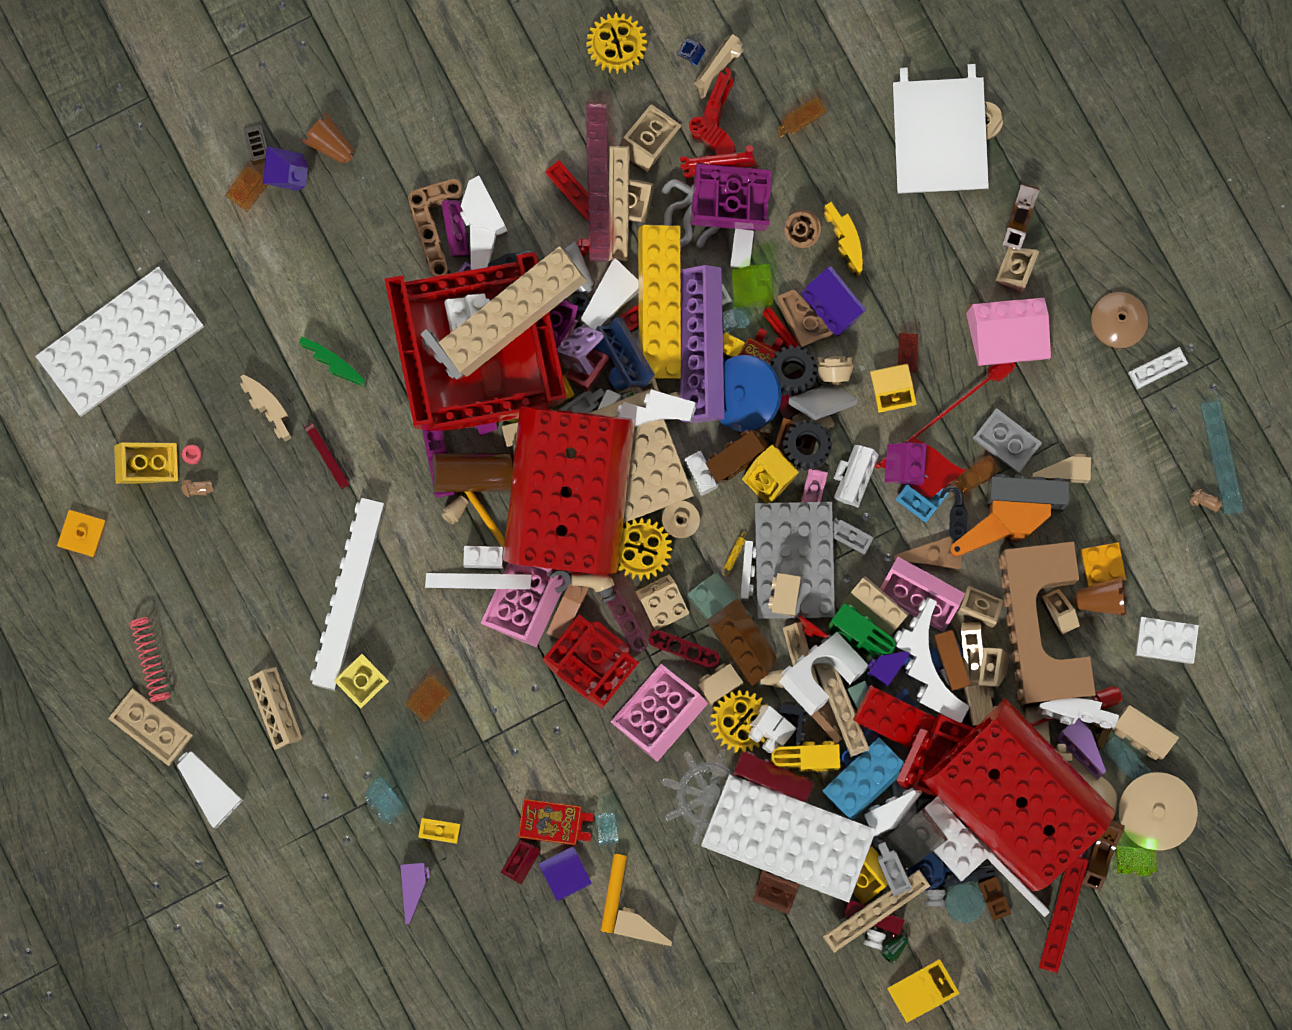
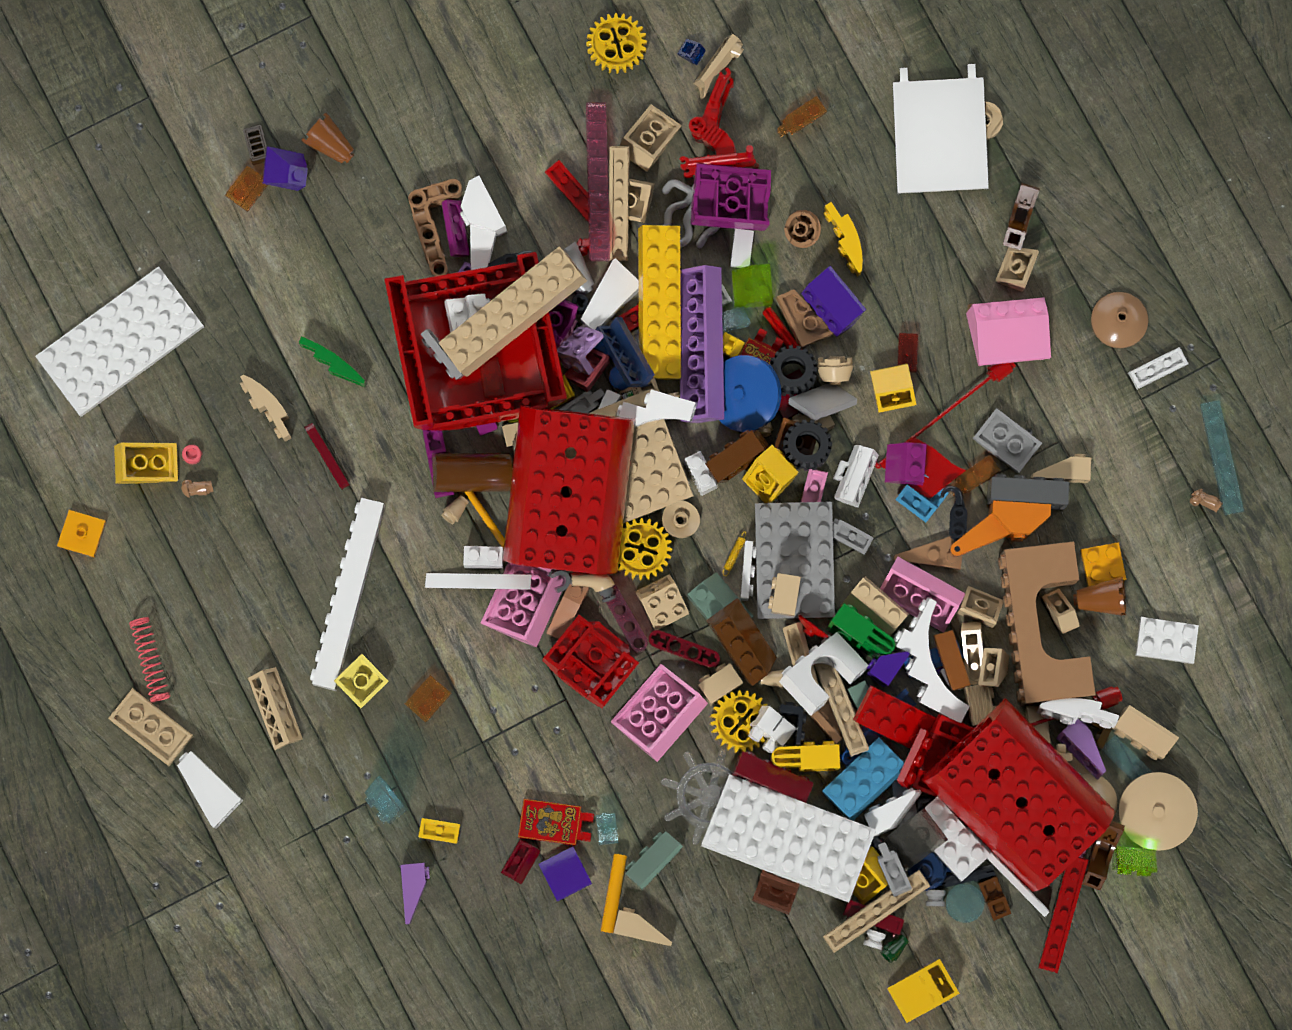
none -> sand green slope [625,831,683,890]

